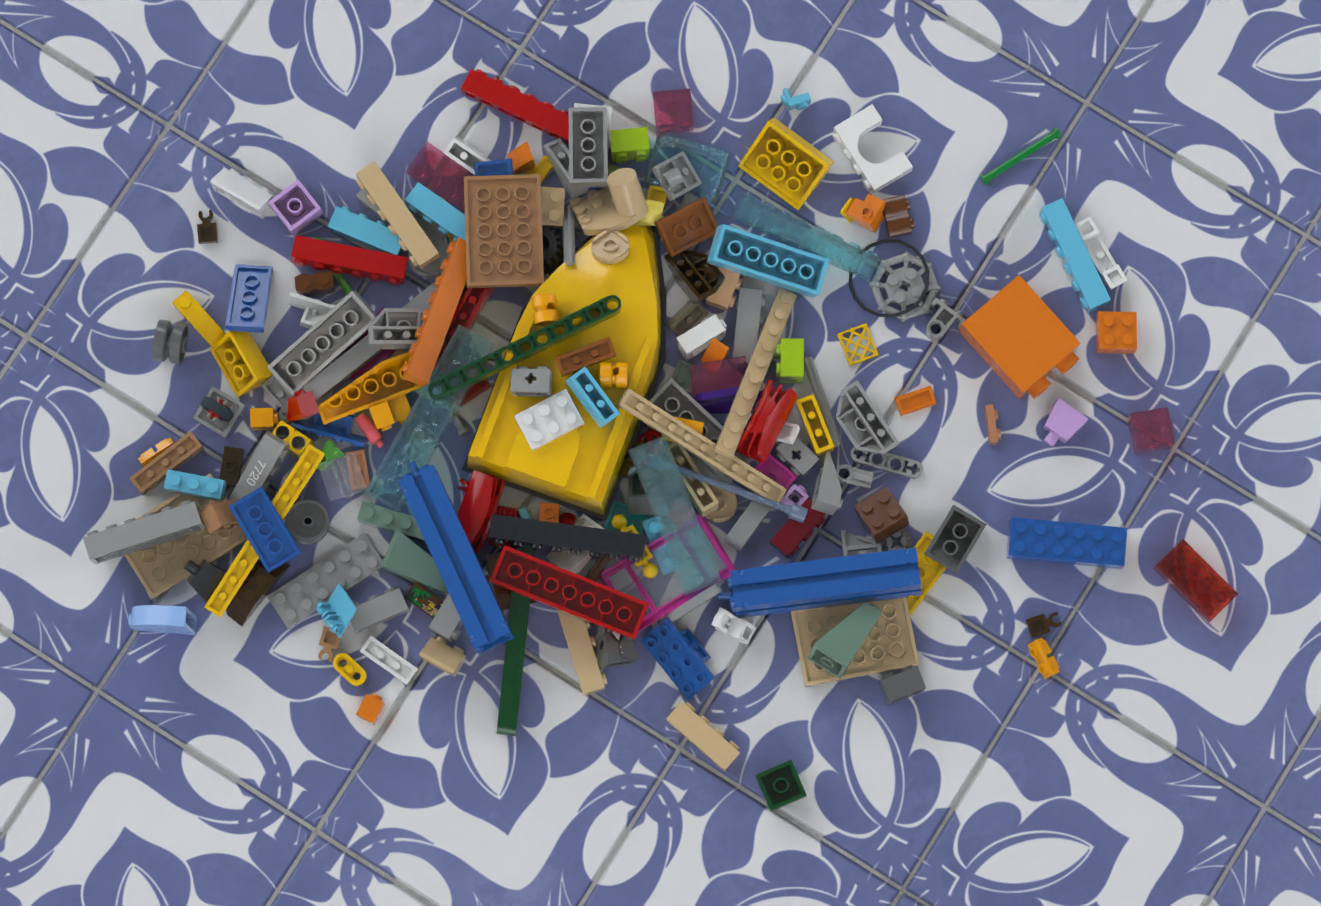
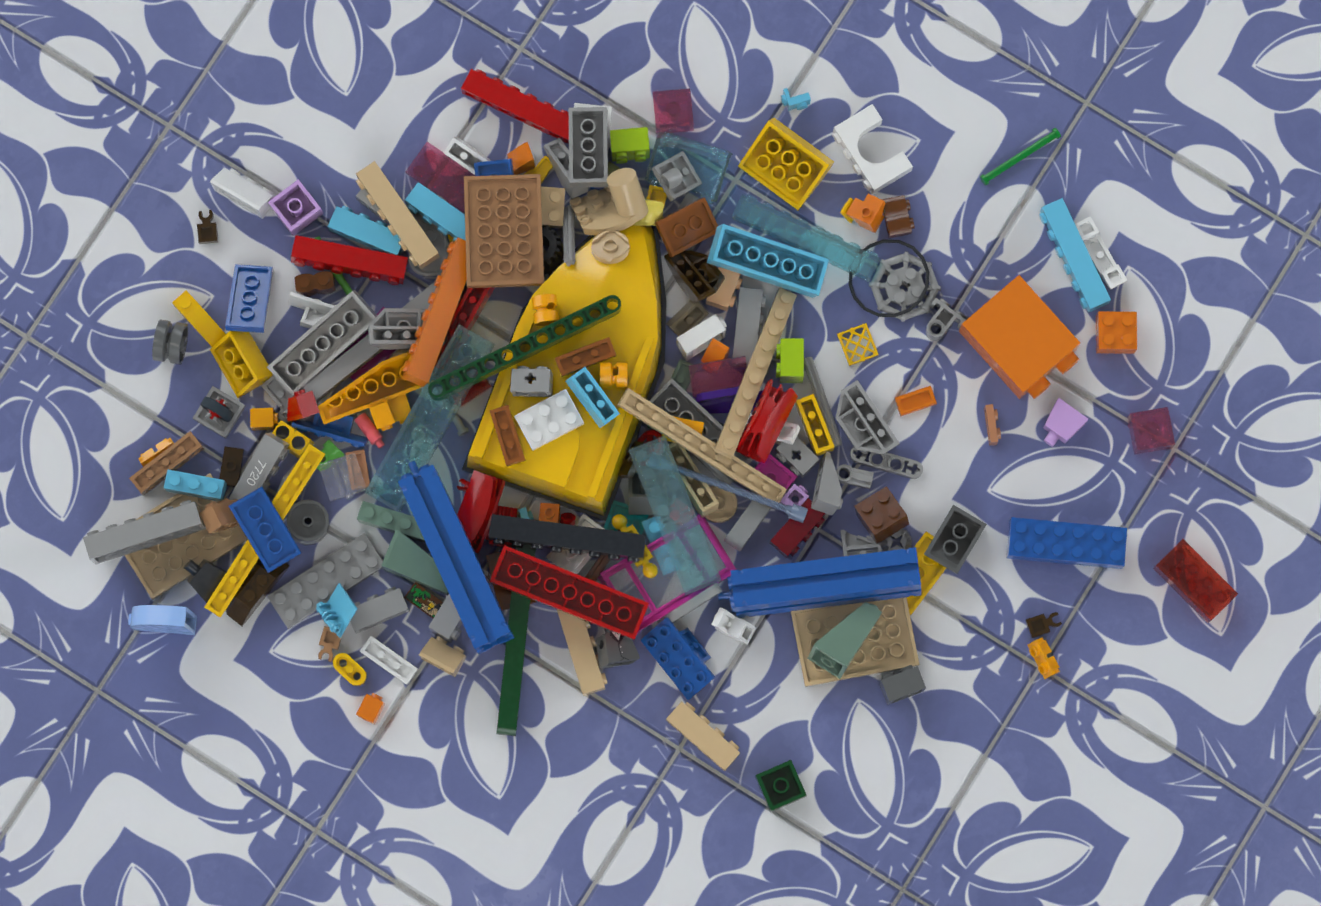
none -> dark orange plate [490,405,526,467]

